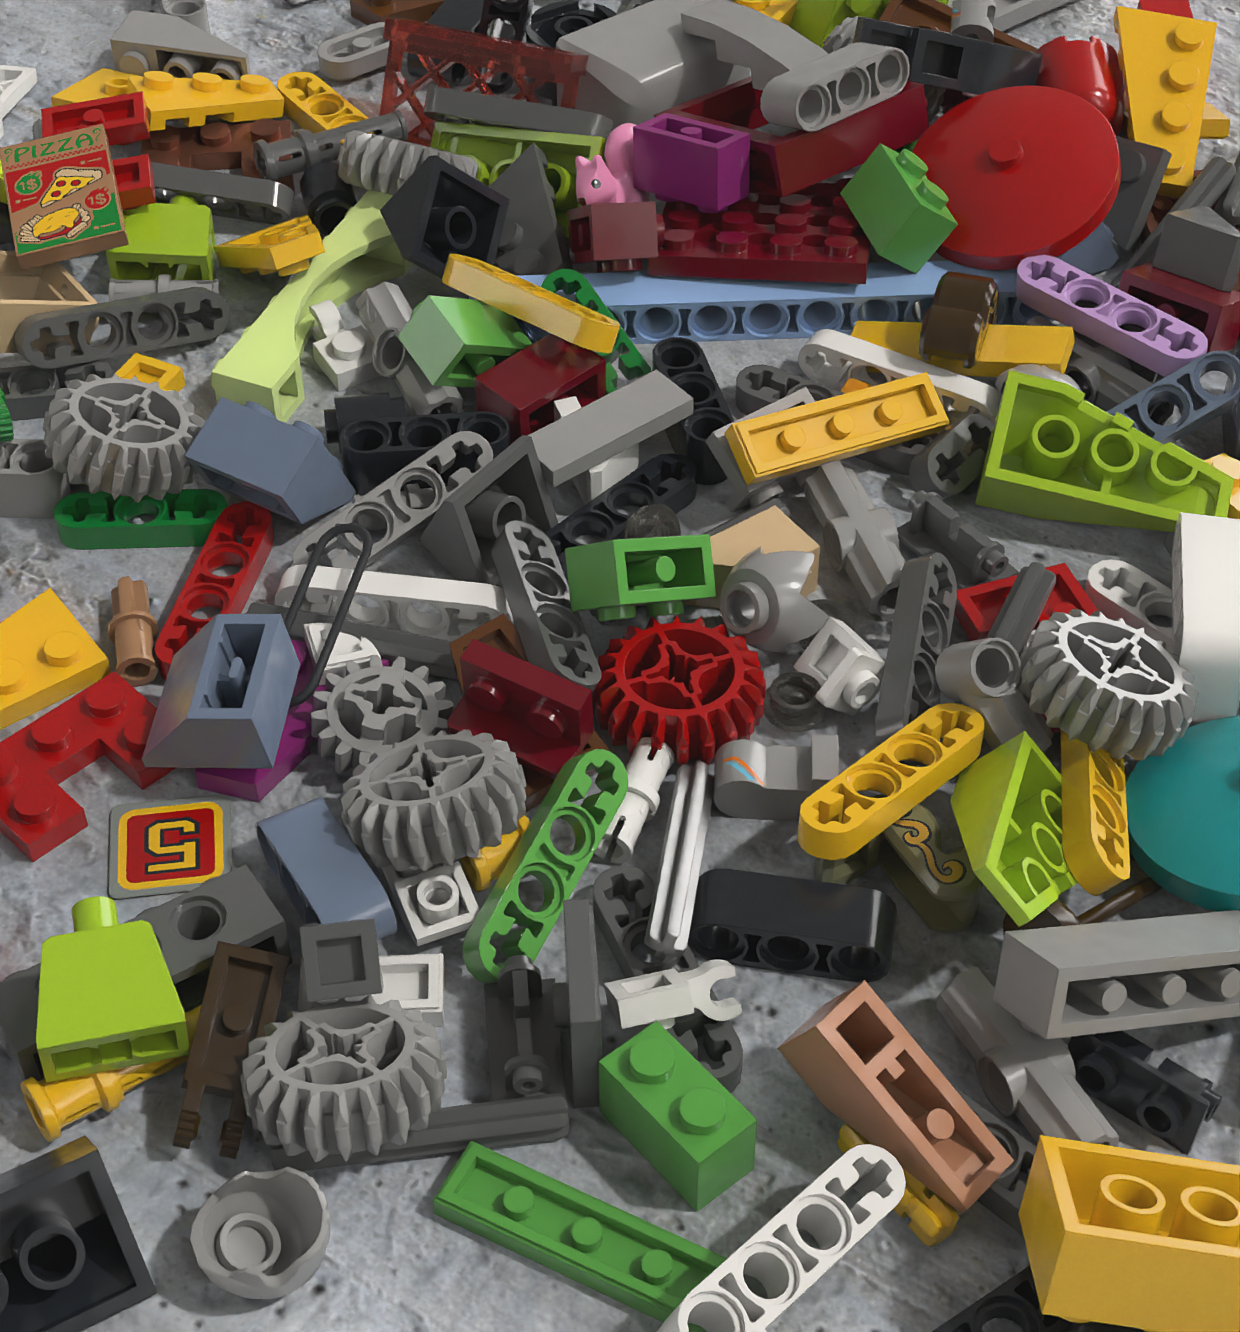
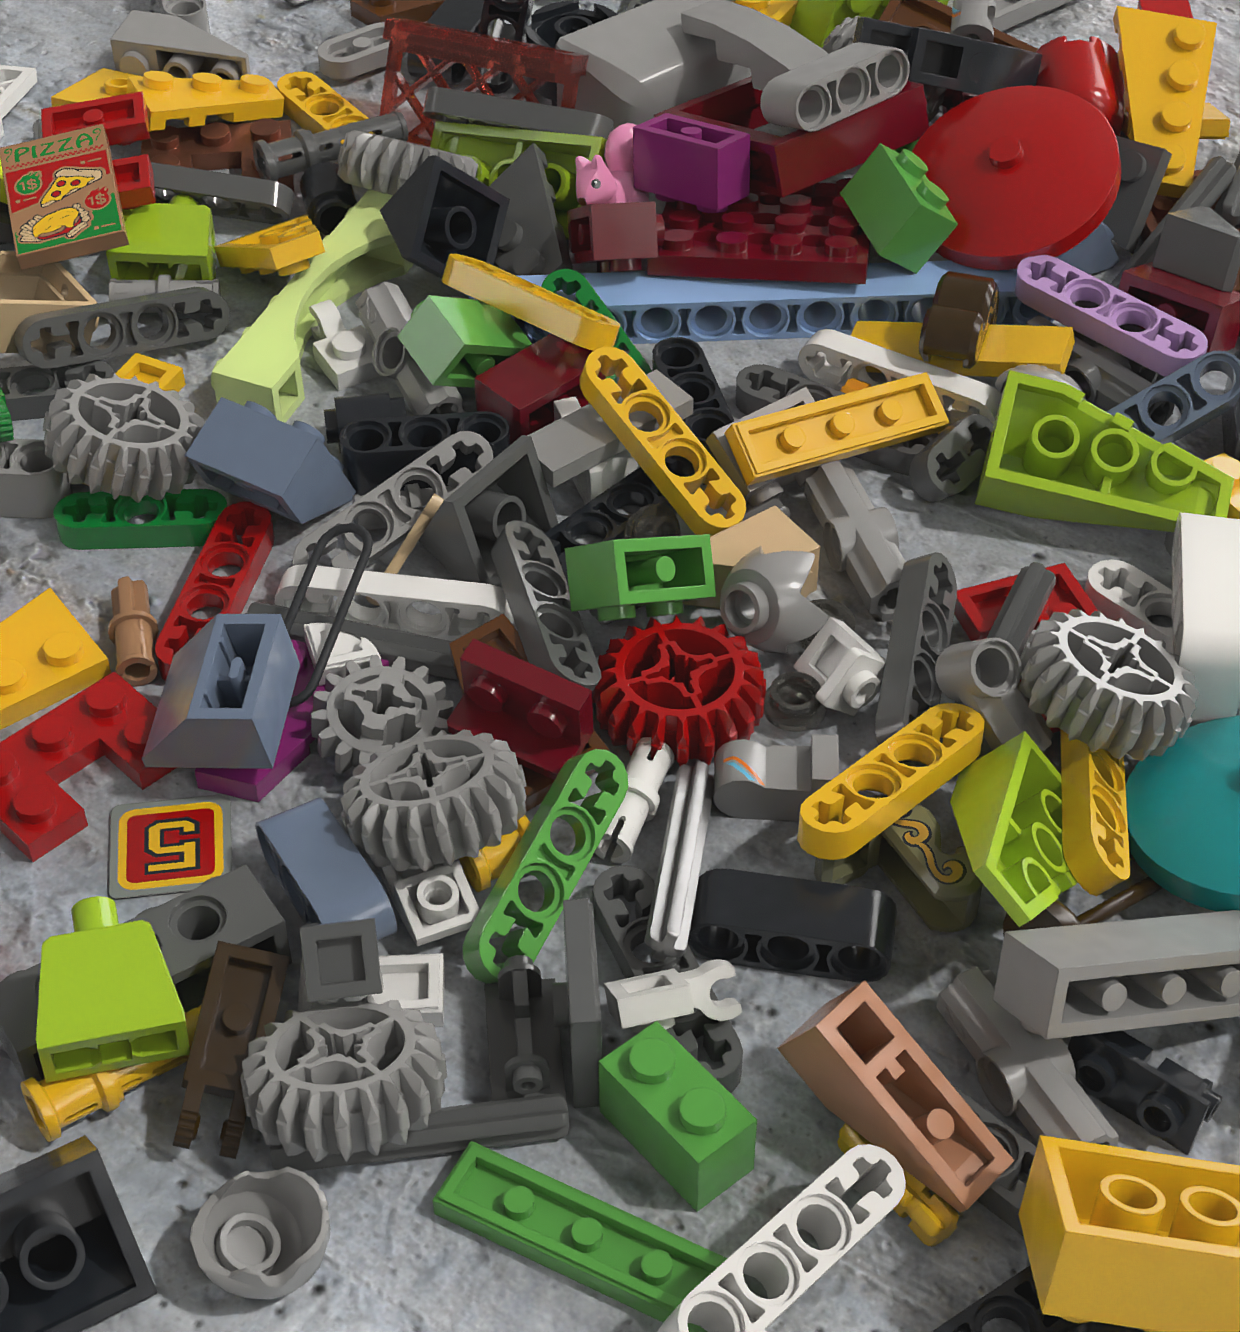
dark grey hinge [897,490,1019,590] -> none
none -> tan hinge [365,493,444,606]
none -> yellow beam [579,347,746,537]

